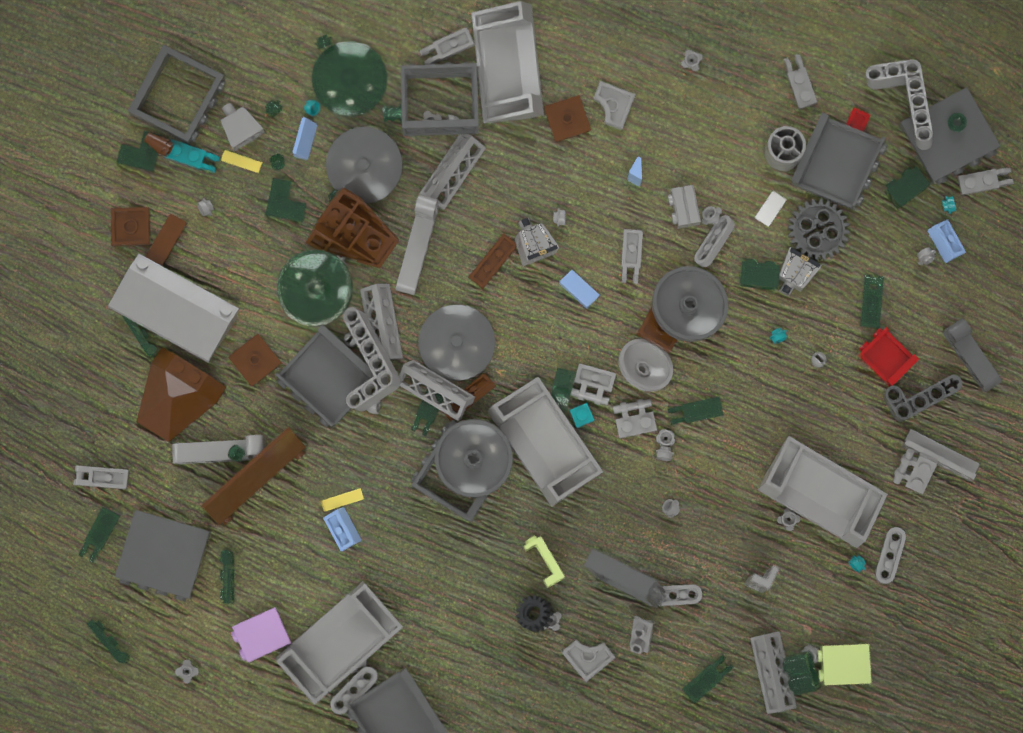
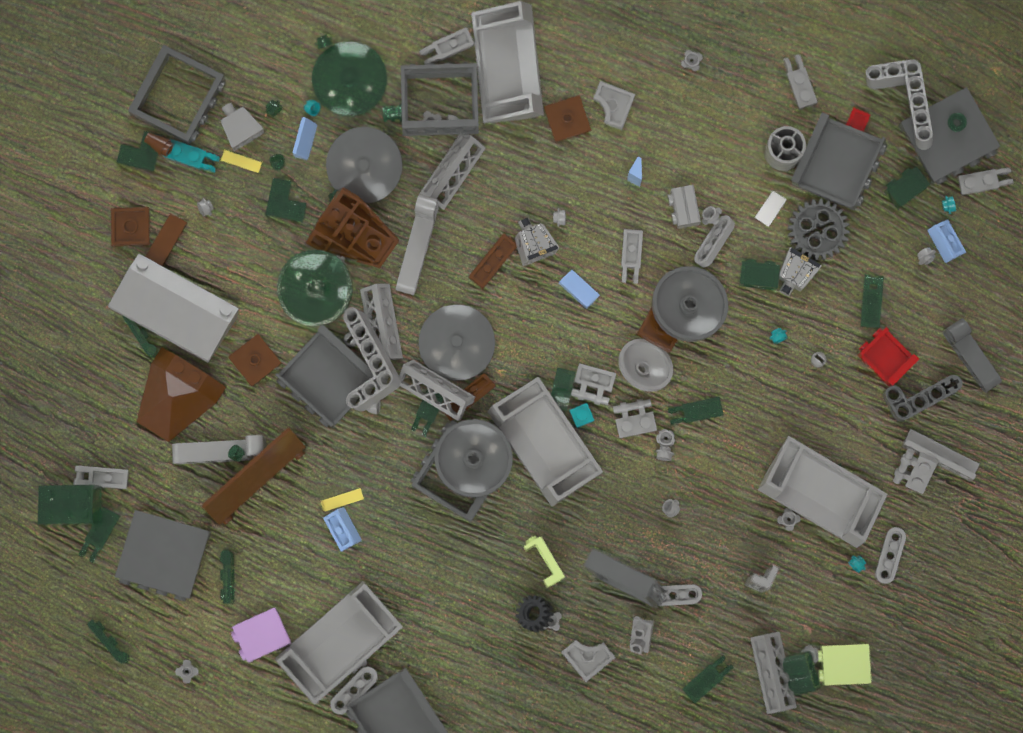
none -> clear green brick [38,485,102,526]

